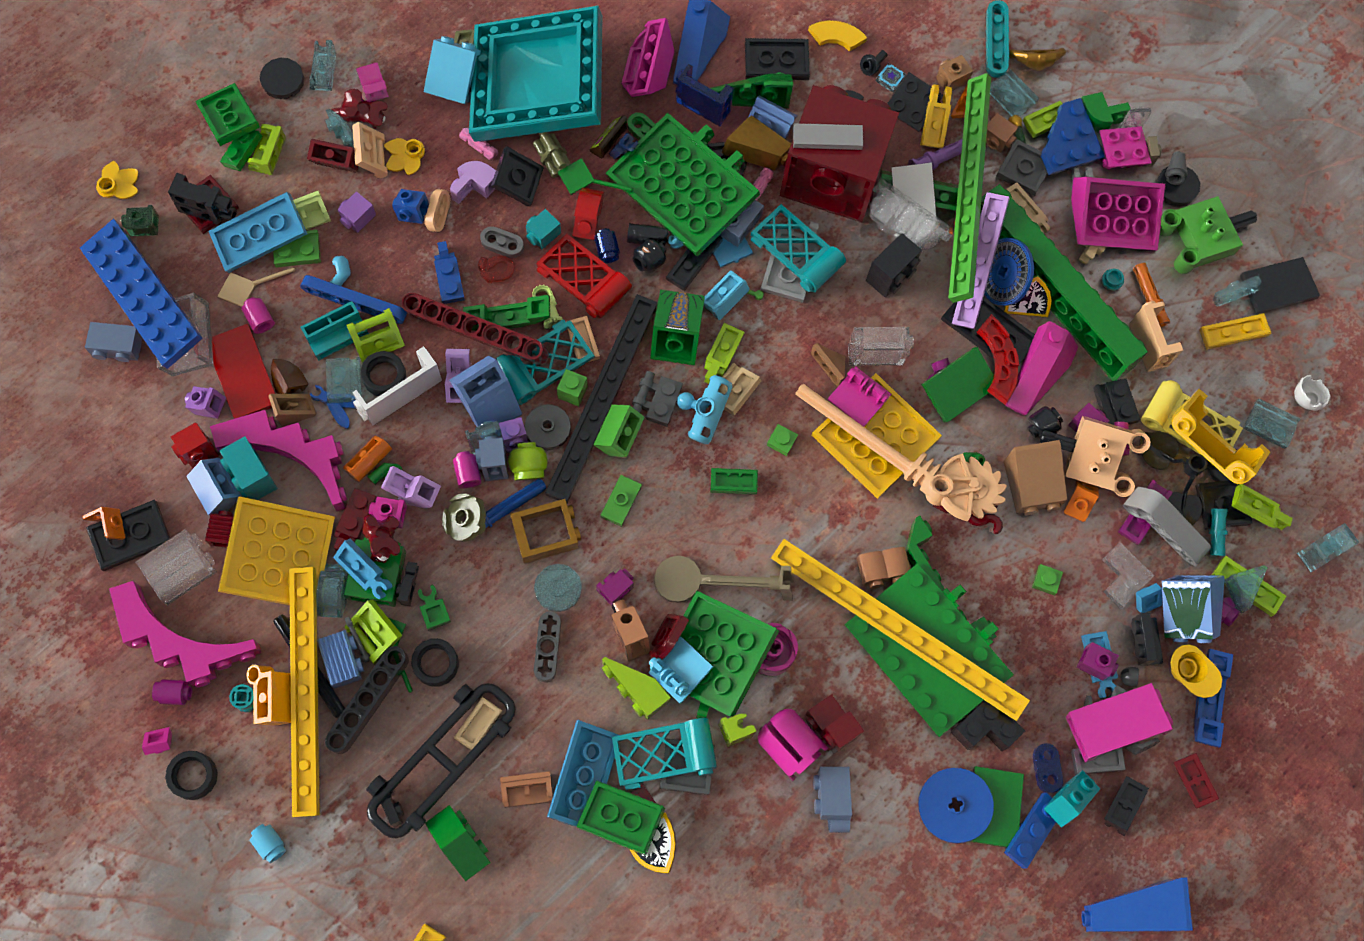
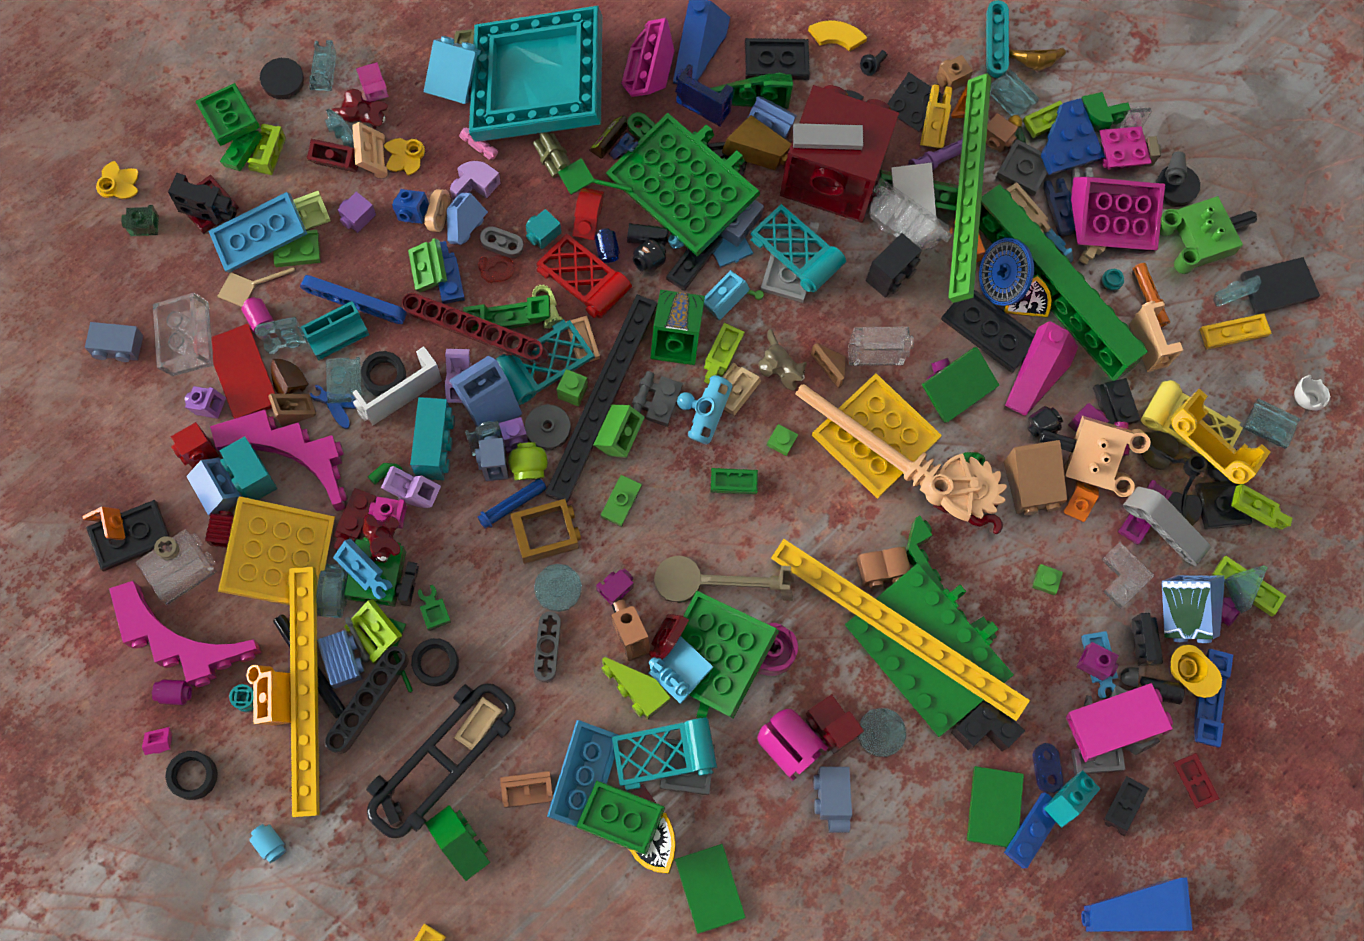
blue plate [80,218,203,369] -> none
medium azure arm [330,256,351,286] -> none
orange brick [343,436,392,483] -> none
lime plate [346,308,405,363] -> none
olive plate [442,493,486,542] -> none
dark pink brick [453,451,482,489] -> none
black tile [491,146,544,206] -> none
lime hinge [718,713,756,747] -> none
bright pink axle [753,168,773,201] -> none
dark pink hinge [827,366,892,427] -> none
clear light blue tile [876,63,906,92] -> none
blue piece [918,768,994,843] -> none
lavender plate [952,192,1010,330] -> none
red tile [976,314,1019,405] -> none
dark azure plate [1136,583,1162,613] -> none
teal pin [1209,509,1228,556] -> none
clear light blue brick [1297,523,1359,572] -> none
none -> dark tan bush [154,536,180,560]
none -> clear light blue plate [255,317,306,354]
none -> bright green plate [408,238,447,293]
none -> teal brick [410,397,455,481]
none -> medium blue slope [447,193,488,245]
none -> green tile [675,844,746,934]
none -> dark tan animal [758,329,807,391]
none -> clear light blue tile [858,708,906,757]
none -> dark blue hinge [1043,178,1076,237]
none -> dark azure tile [1044,228,1074,263]
none -> black hinge [1138,676,1185,705]

